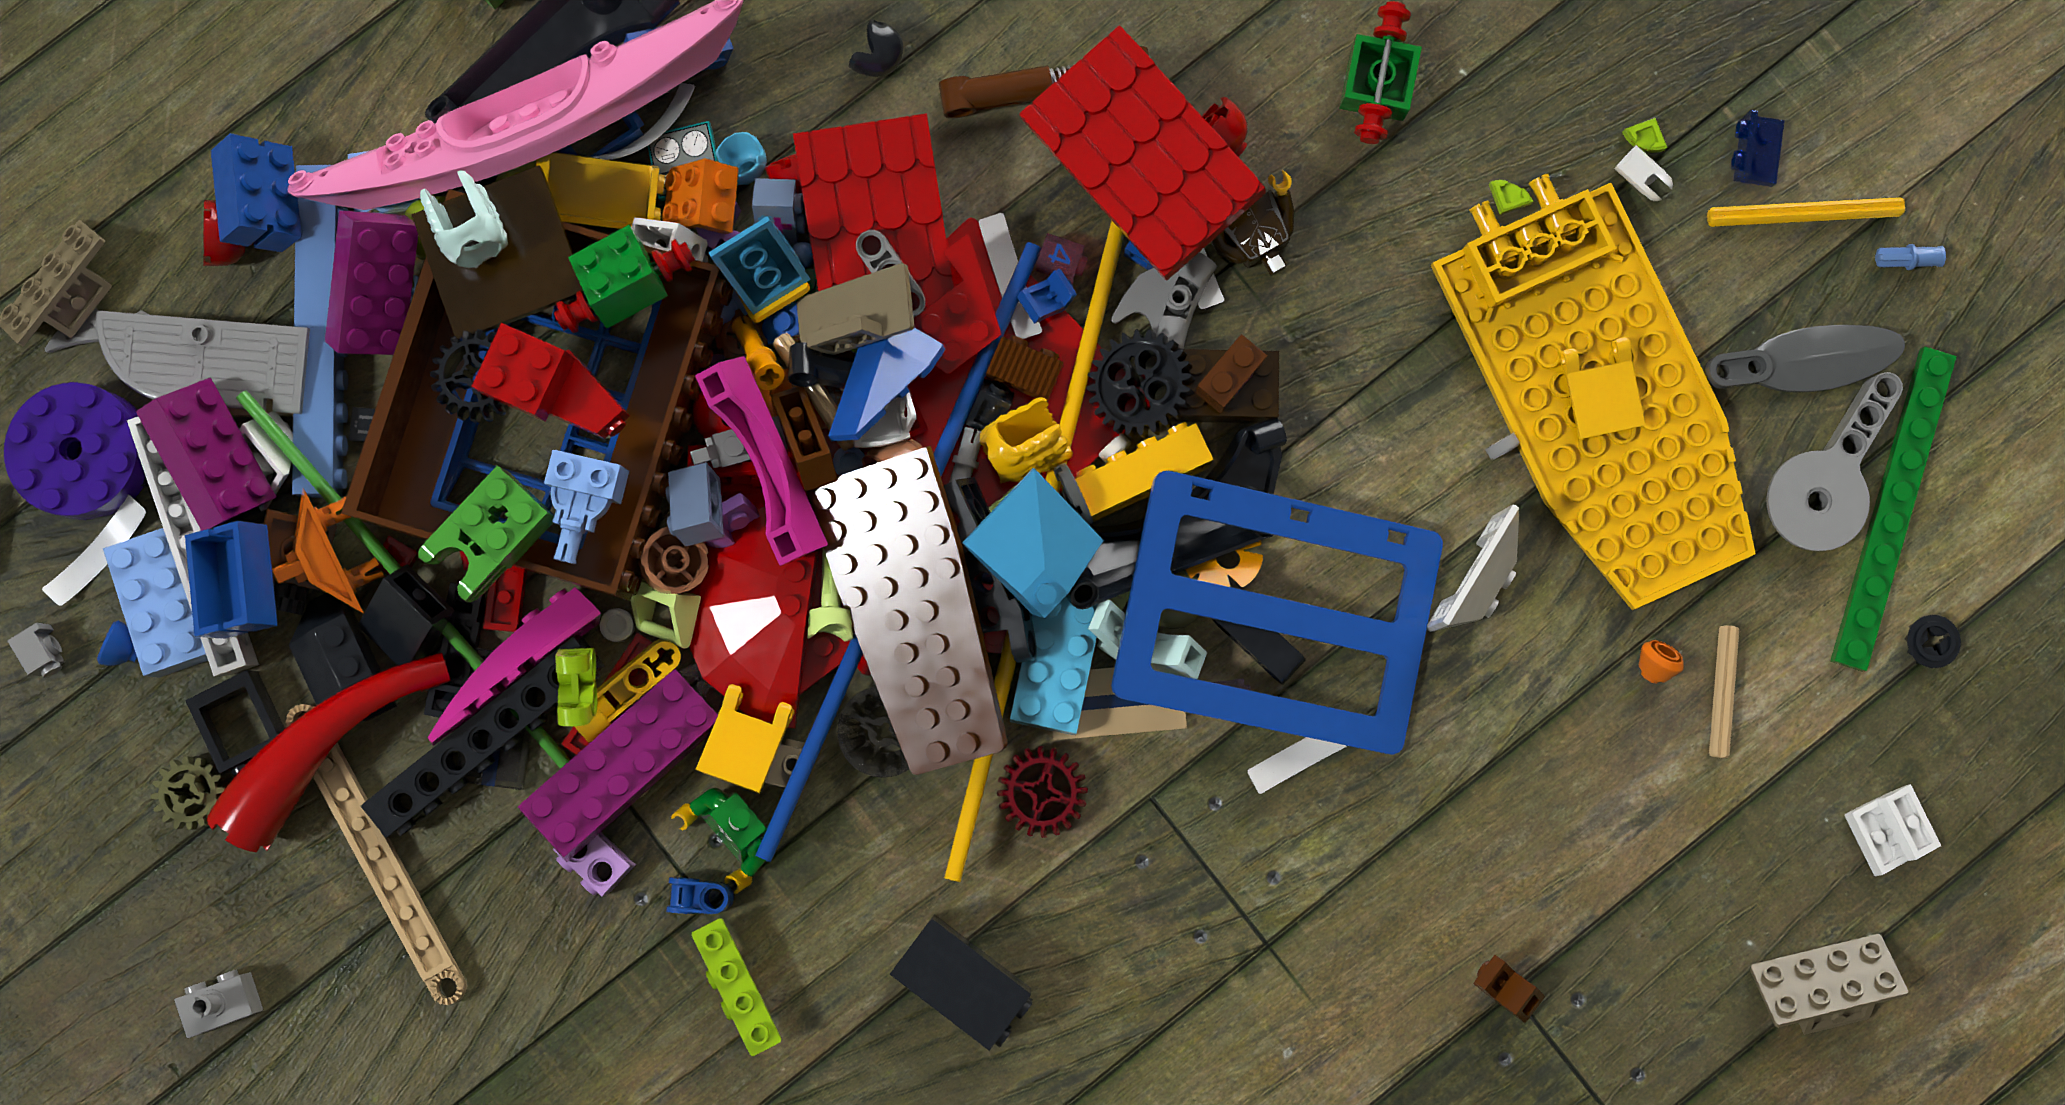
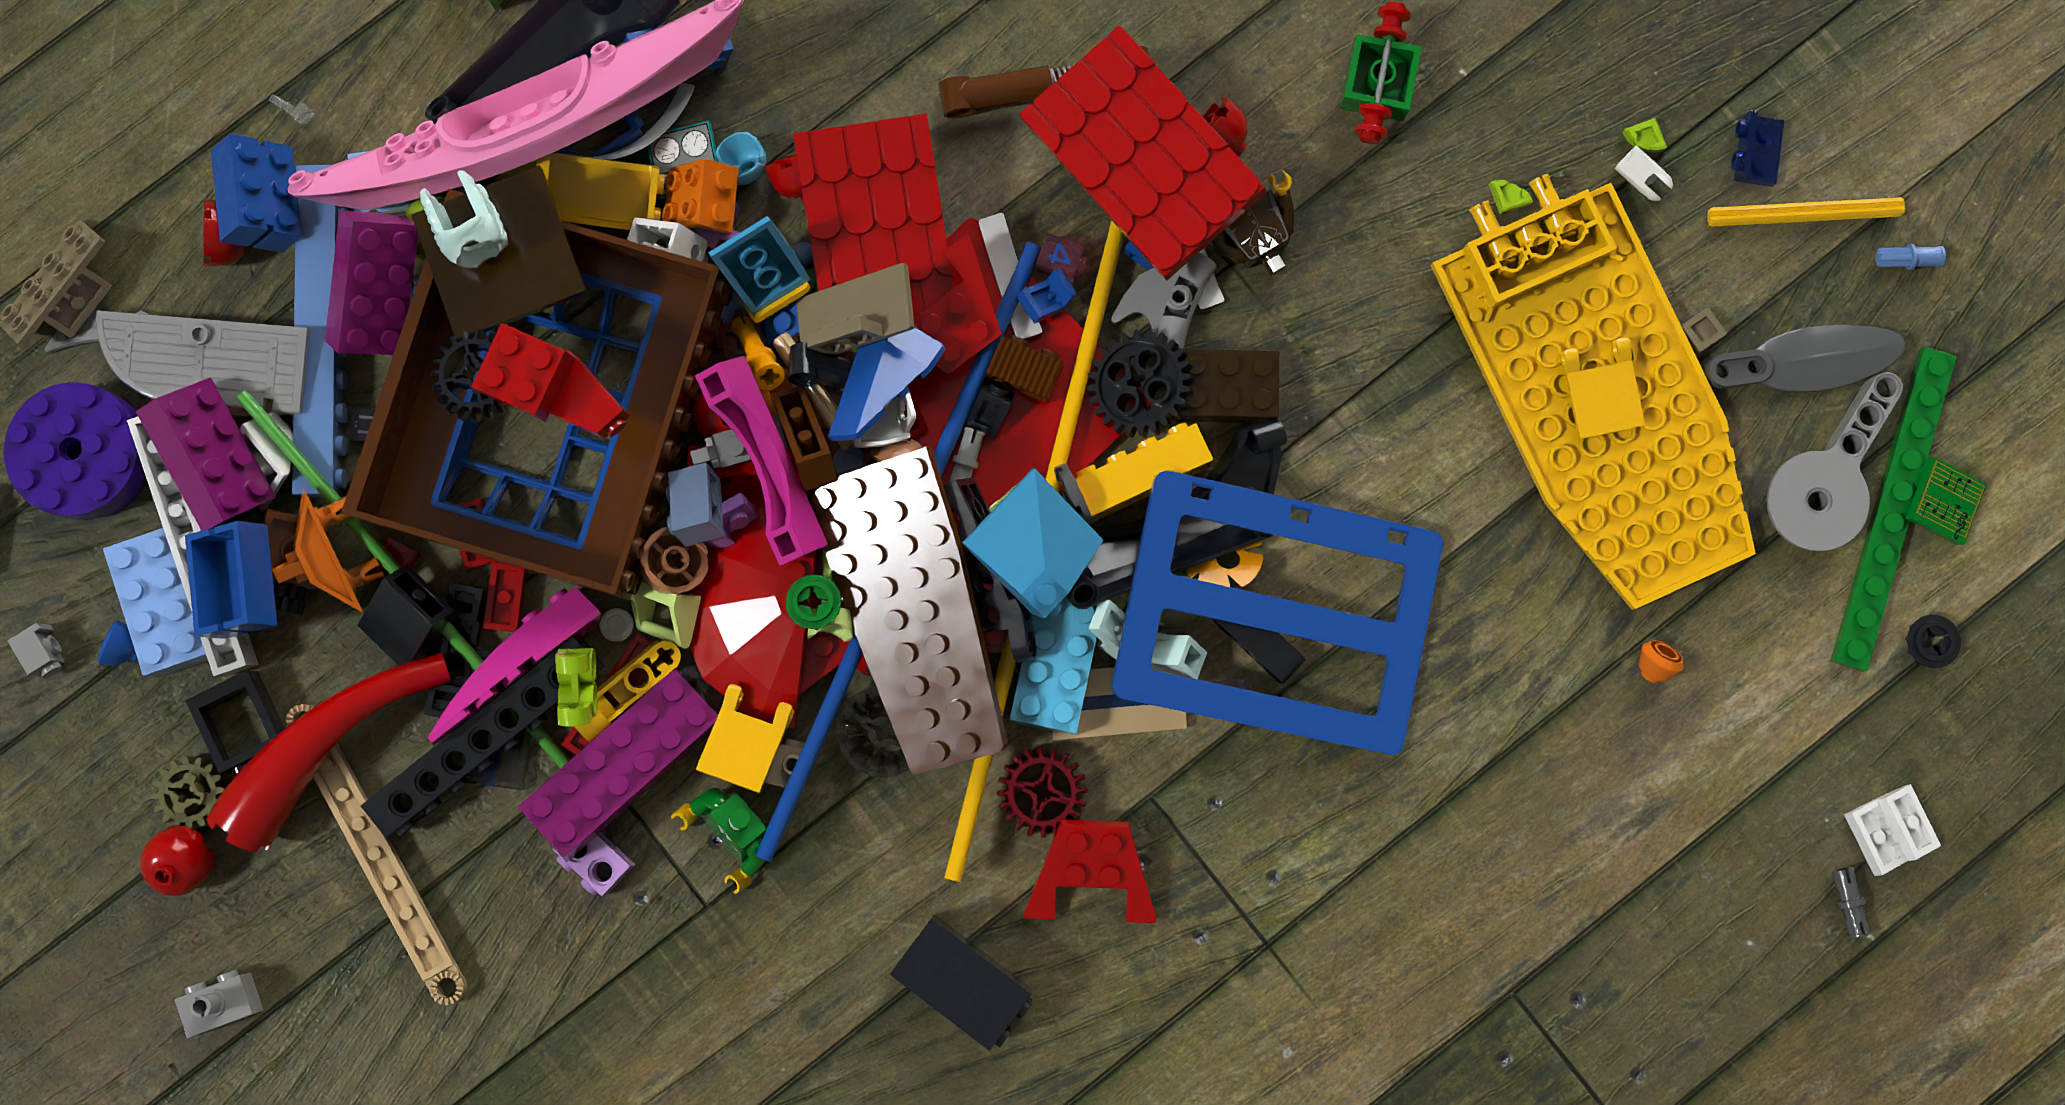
white sticker [42,495,146,606] -> none
black wedge [289,593,398,721] -> none
bright green brick [418,465,554,602] -> none
light blue brick [544,450,629,564] -> none
green brick [554,224,695,333] -> none
blue piece [666,877,734,914] -> none
lime bracket [692,918,782,1056] -> none
sand blue brick [752,178,805,247] -> none
black helmet [848,19,903,77] -> none
light grey beam [856,230,925,317] -> none
yellow piece [979,397,1073,483] -> none
white tile [1098,433,1131,463] -> none
reddish brown brick [1195,334,1268,414] -> none
white sticker [1248,737,1347,794] -> none
white slope [1426,504,1519,632] -> none
reddish brown brick [1473,955,1545,1023] -> none
light grey tile [1485,432,1520,460] -> none
tan axle [1709,625,1739,758] -> none
bracket [1750,934,1908,1035] -> none
none -> red cylinder [140,825,214,896]
none -> clear hand [269,94,315,125]
none -> green gear [786,575,841,630]
none -> red wing [1024,819,1157,923]
none -> dark tan plate [1681,307,1727,354]
none -> dark grey pin [1831,867,1871,938]
none -> green tile [1905,457,1987,545]

